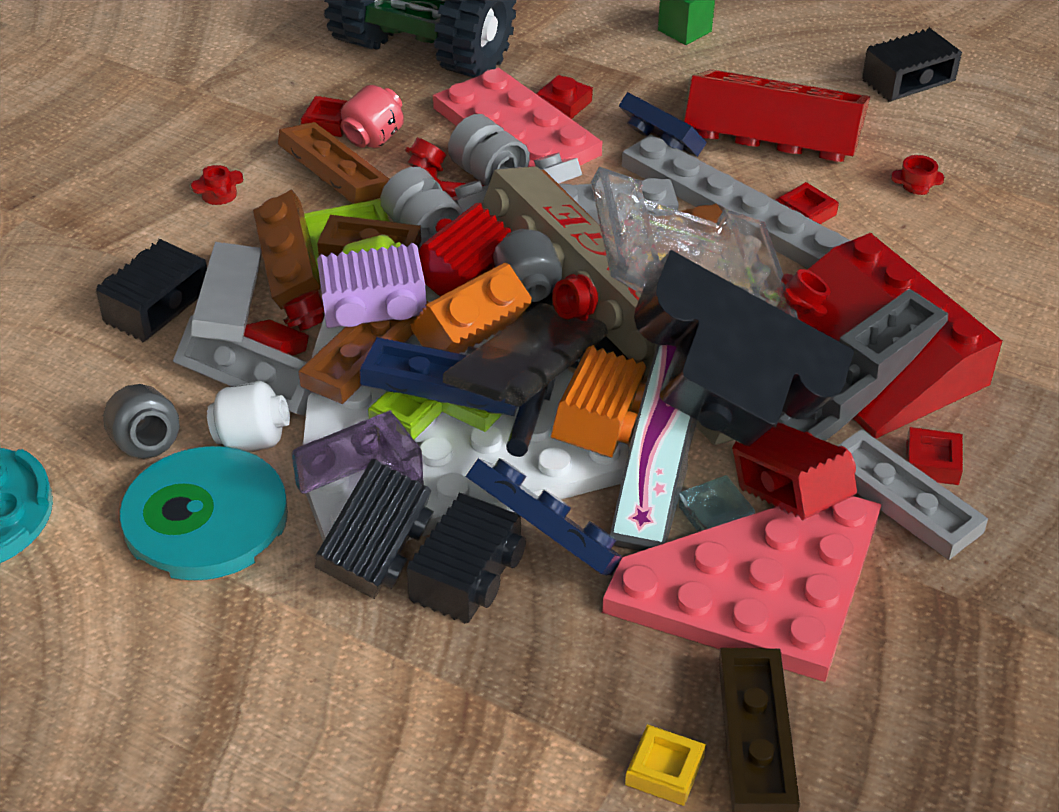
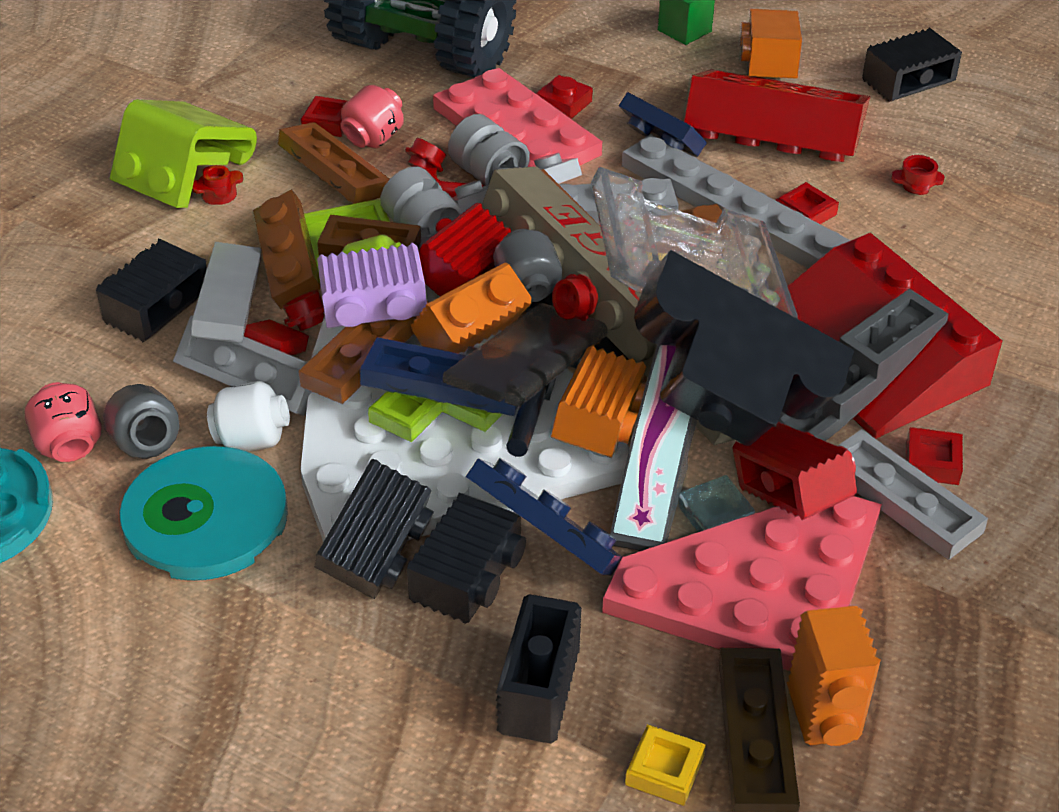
clear purple bracket [292,410,424,494] -> none
red plate [781,269,830,317] -> none
none -> coral head [25,382,102,462]
none -> lime piece [109,99,257,208]
none -> black brick [496,594,582,744]
none -> orange brick [740,9,802,79]
none -> orange brick [787,606,881,746]

